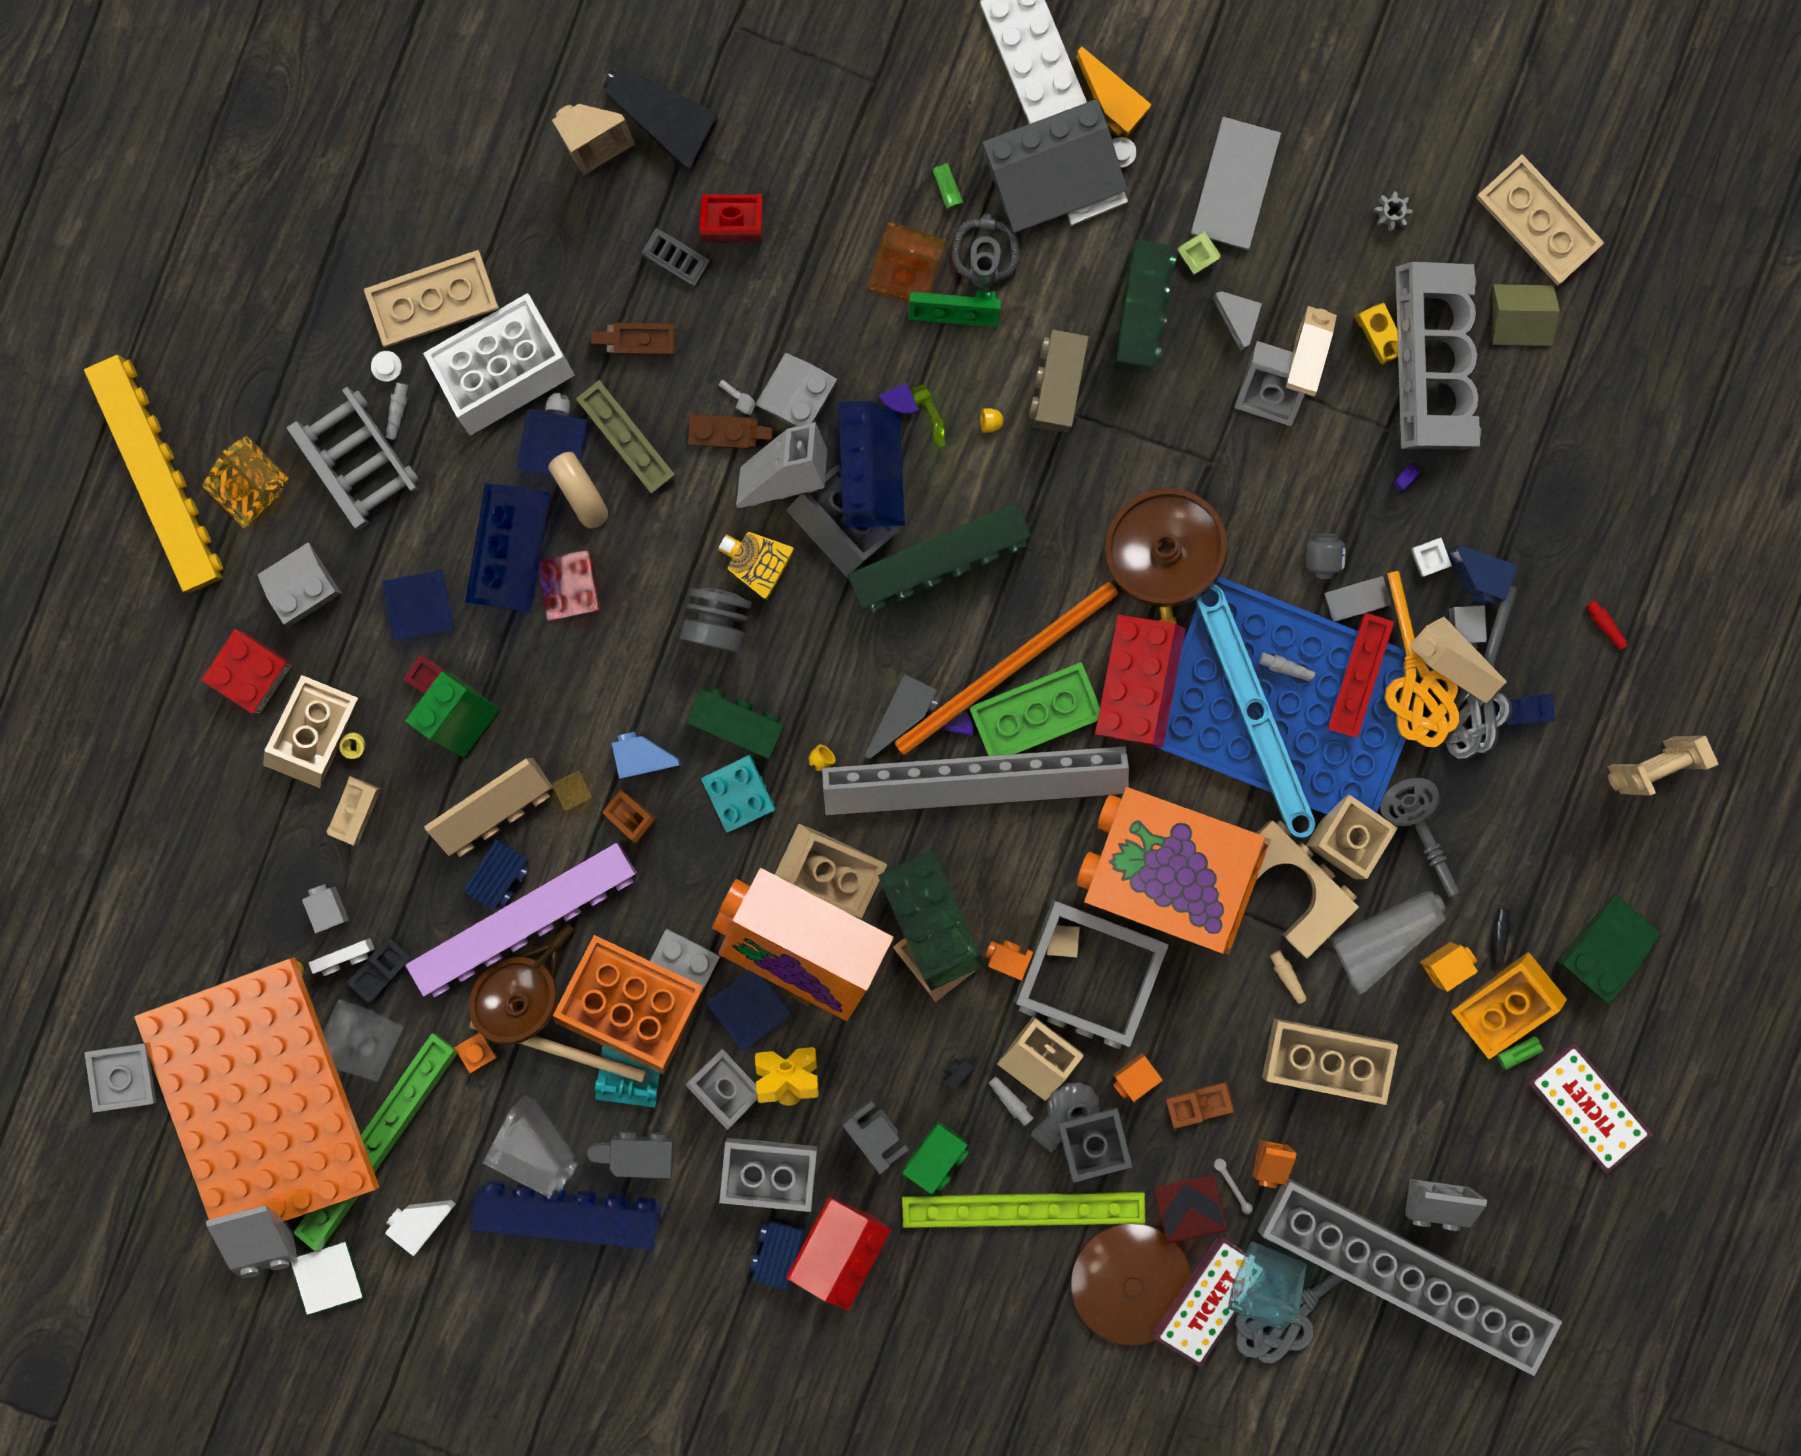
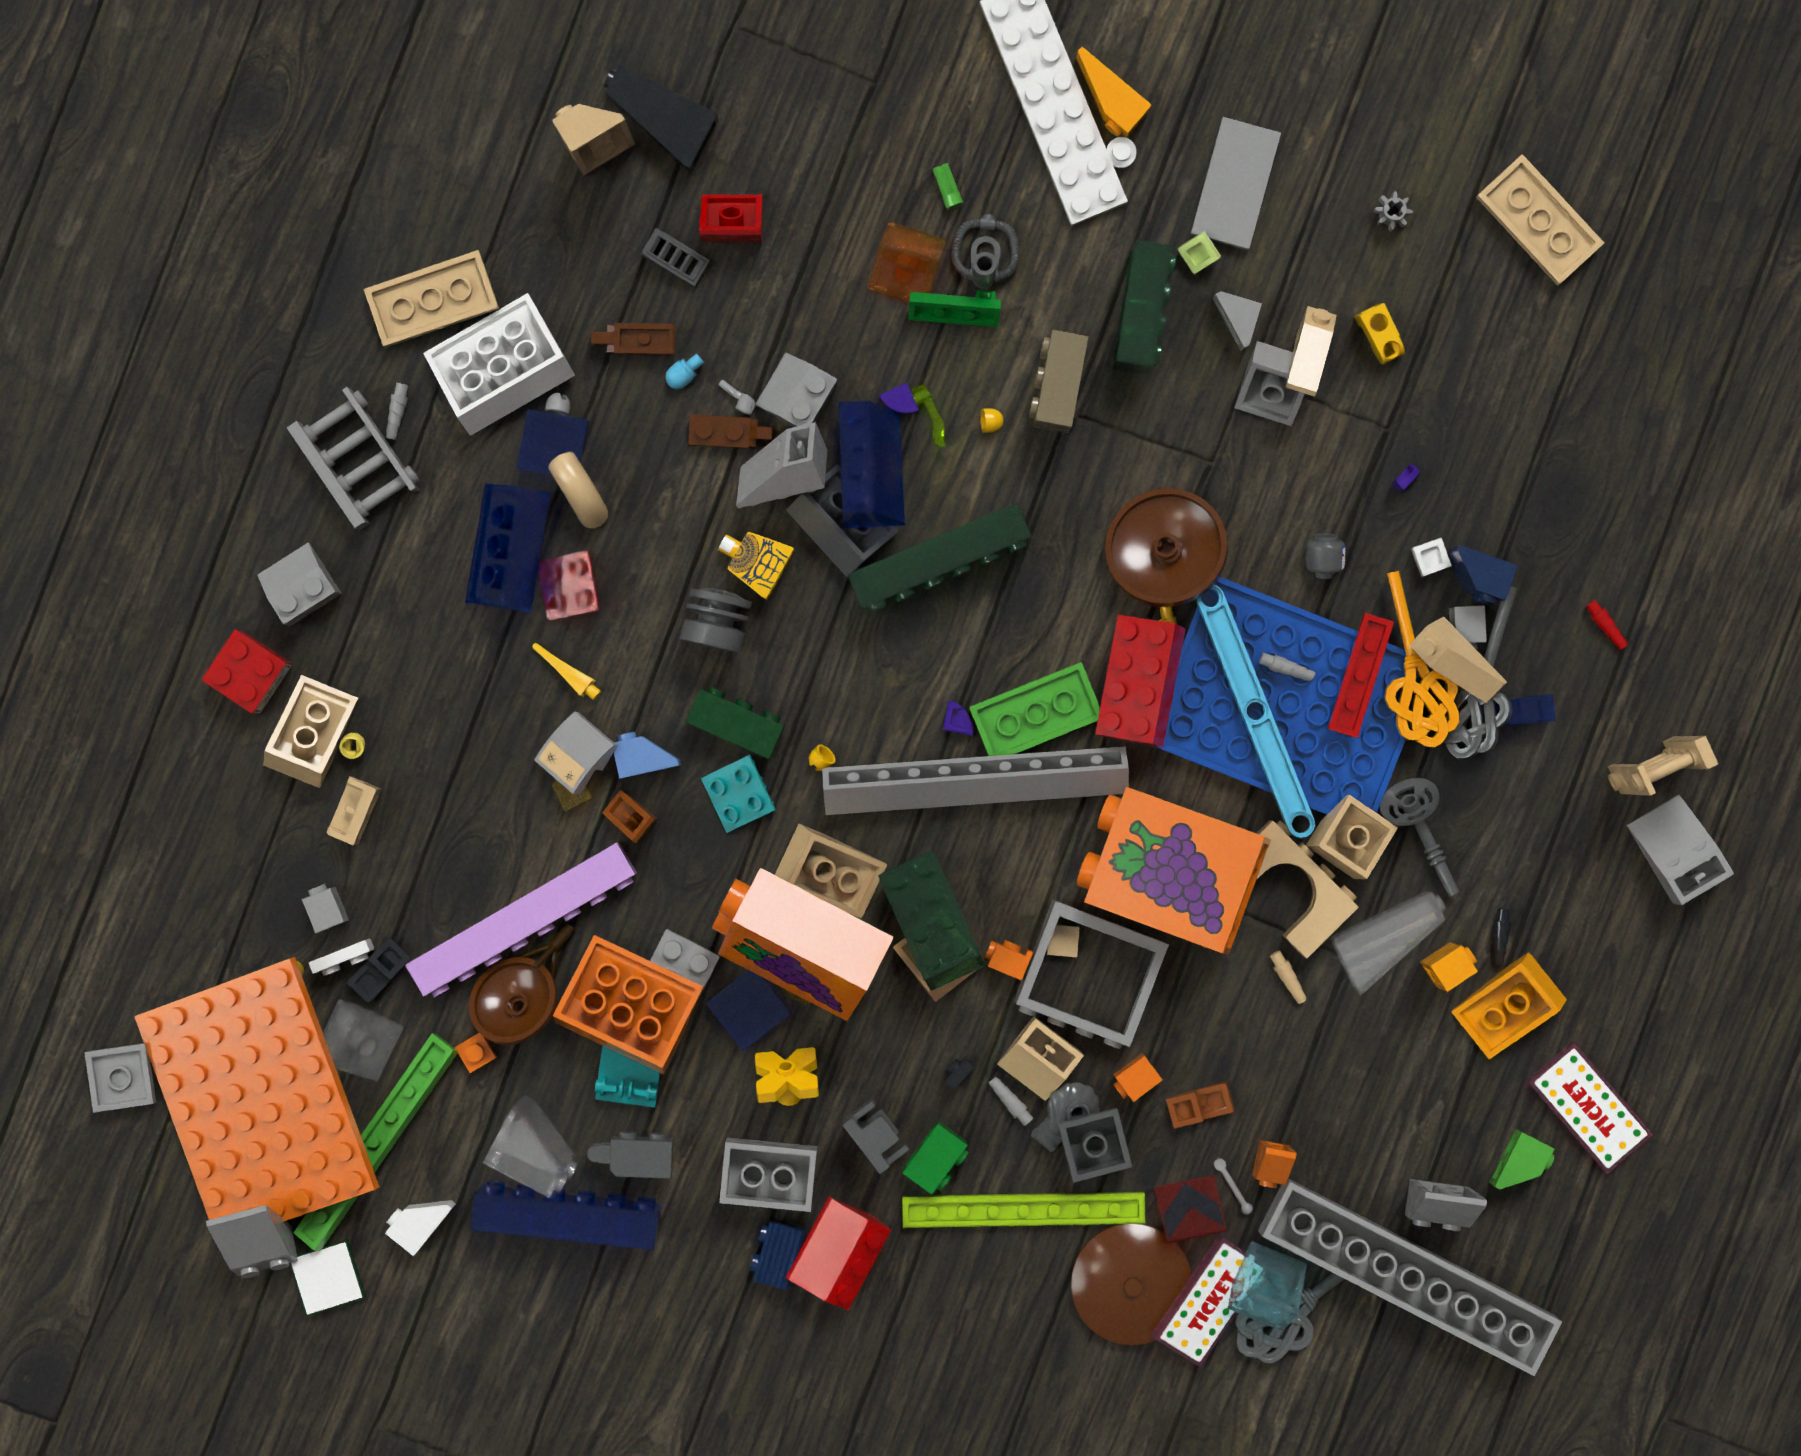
yellow brick [84,355,223,593] -> none
clear yellow slope [202,436,289,528] -> none
white plate [371,351,402,382] -> none
clear blue plate [382,570,455,641] -> none
dark red plate [403,654,447,694] -> none
green slope [405,671,501,758] -> none
tan slope [424,758,553,857] -> none
dark blue brick [463,839,530,911] -> none
tan bar [470,1021,646,1082] -> none
olive plate [576,380,676,494] -> none
light grey slope [686,1049,757,1130] -> none
dark grey slope [865,674,940,759] -> none
orange axle [895,582,1118,755] -> none
dark grey slope [982,99,1127,233] -> none
tan brick [1262,1018,1398,1105] -> none
light grey slope [1324,576,1391,622] -> none
light grey fence [1396,262,1481,450] -> none
olive slope [1491,284,1560,346] -> none
bright green piece [1497,1036,1544,1071] -> none
dark green slope [1555,894,1661,1004] -> none
none -> yellow piece [532,643,601,700]
none -> light grey slope [534,712,618,795]
none -> medium azure cylinder [665,353,704,389]
none -> bright green slope [1489,1129,1554,1189]
none -> light grey slope [1626,795,1734,905]

